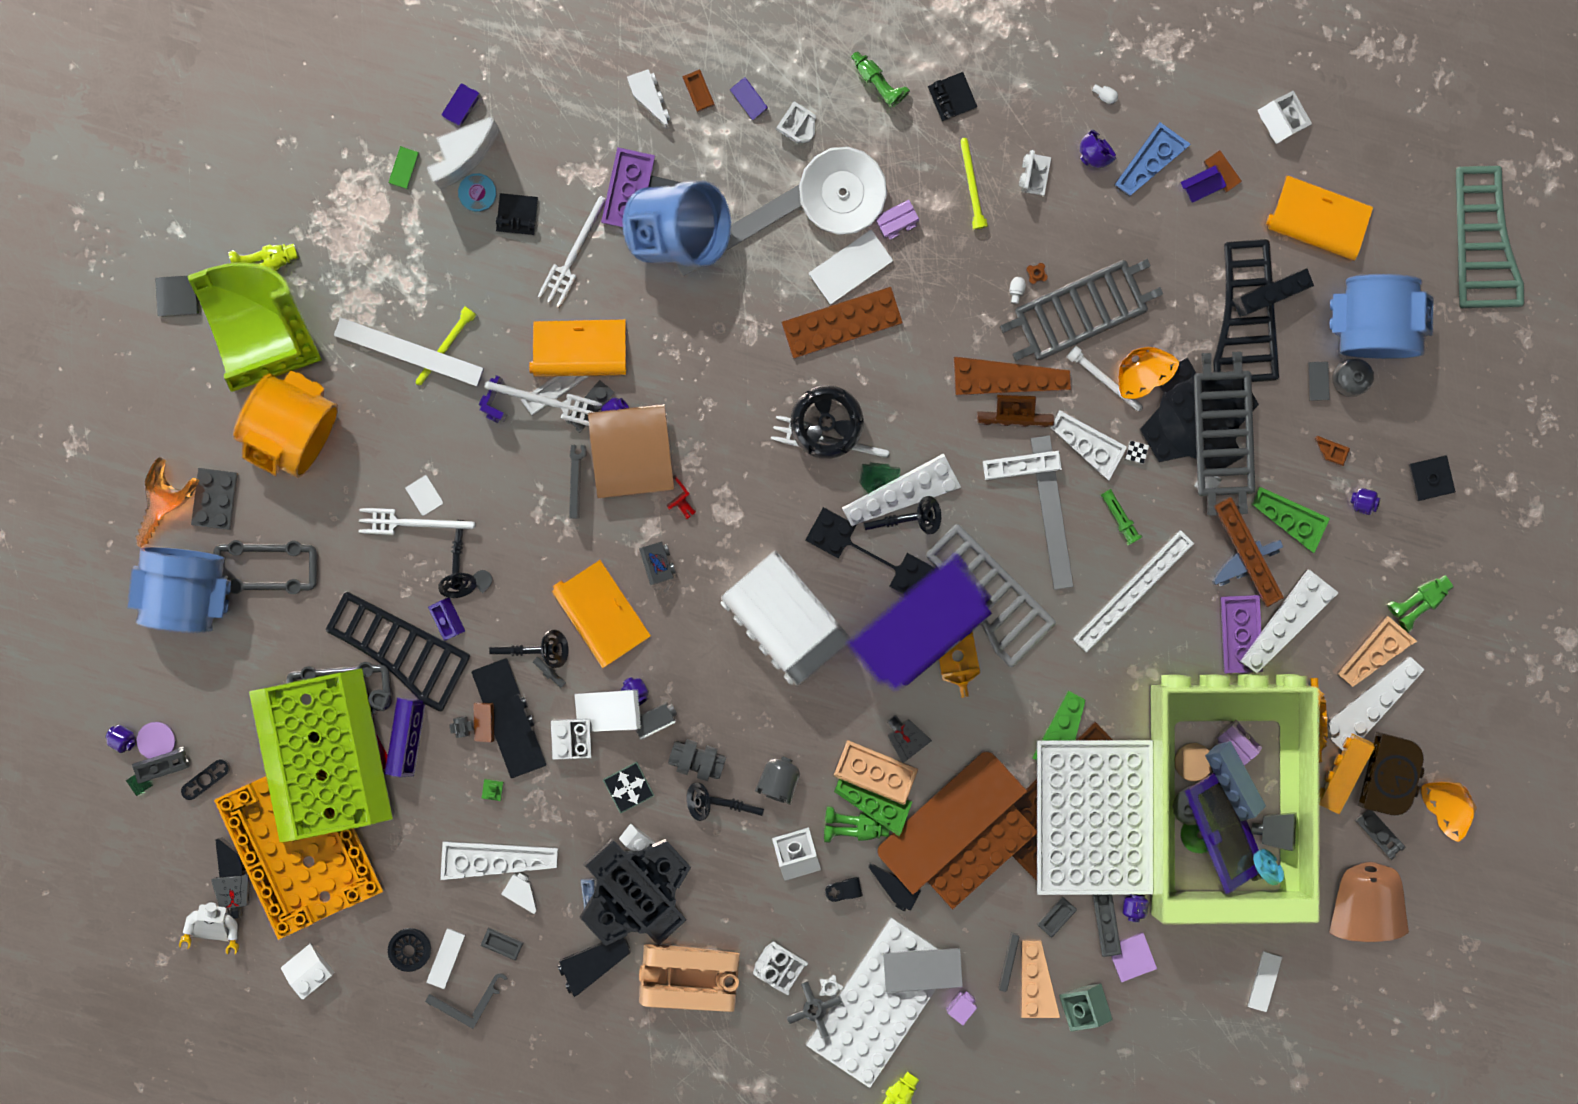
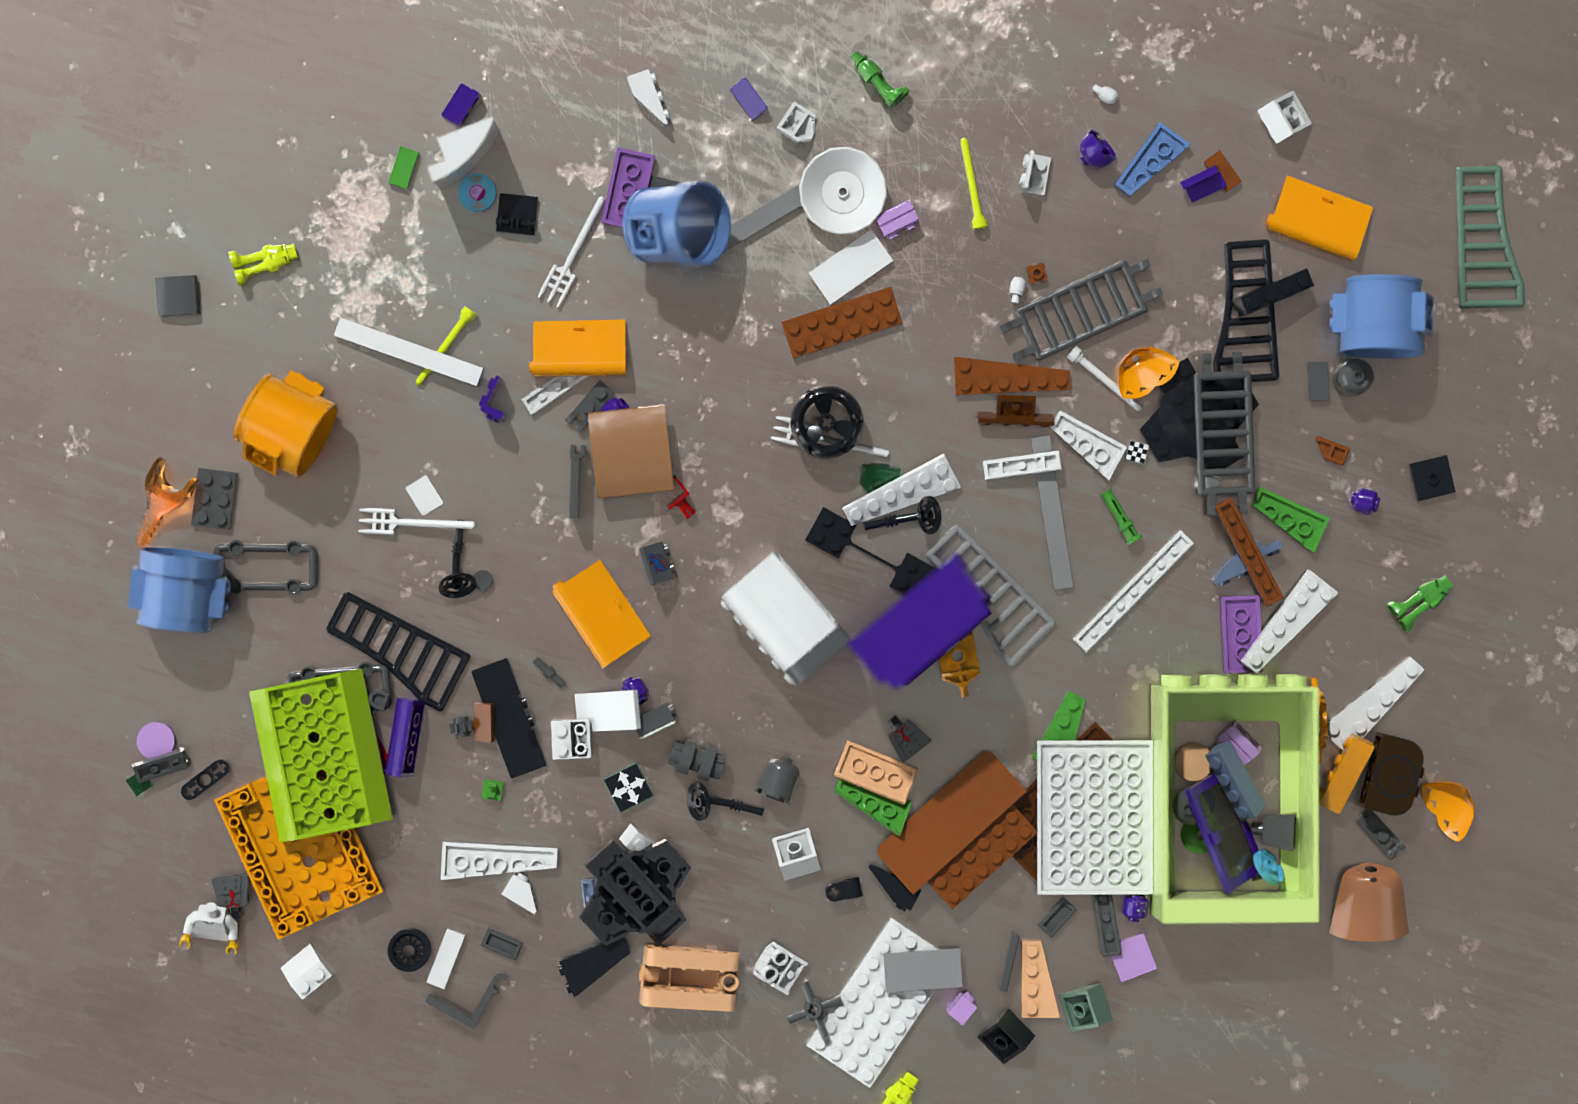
dark purple head [105,725,135,753] -> none
lime panel [188,263,322,392] -> none
black slope [215,837,246,878] -> none
dark purple slope [428,598,465,641] -> none
white piece [485,381,602,426] -> none
black dish [489,630,568,668] -> none
dark orange tile [682,69,715,113] -> none
white plate [819,975,843,999] -> none
bright green piece [824,807,889,843] -> none
black hinge [928,72,978,122] -> none
white tile [1248,951,1282,1012] -> none
light nougat wing [1338,616,1417,687] -> none
none -> black slope [977,1008,1035,1064]

